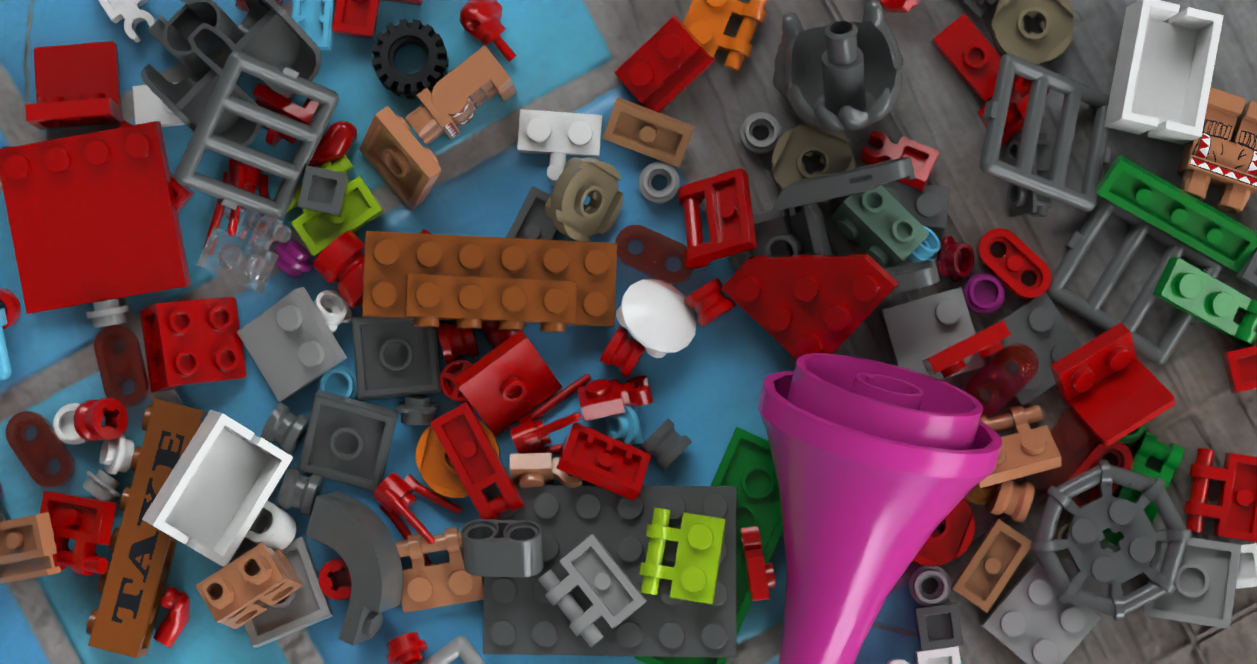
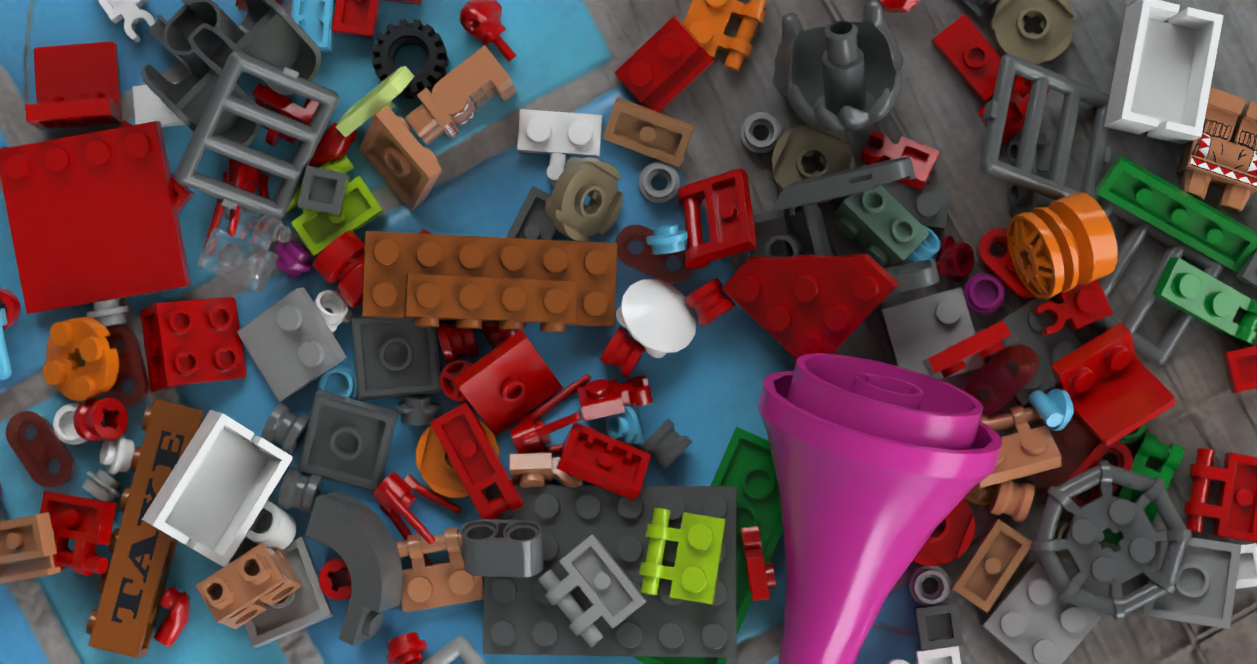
none -> orange plate [43,317,119,402]
none -> yellowish green plate [336,66,415,138]
none -> medium azure plate [646,224,688,254]
none -> orange wheel [1007,192,1118,299]
none -> medium azure plate [1029,389,1074,431]
none -> red plate [1032,280,1113,336]

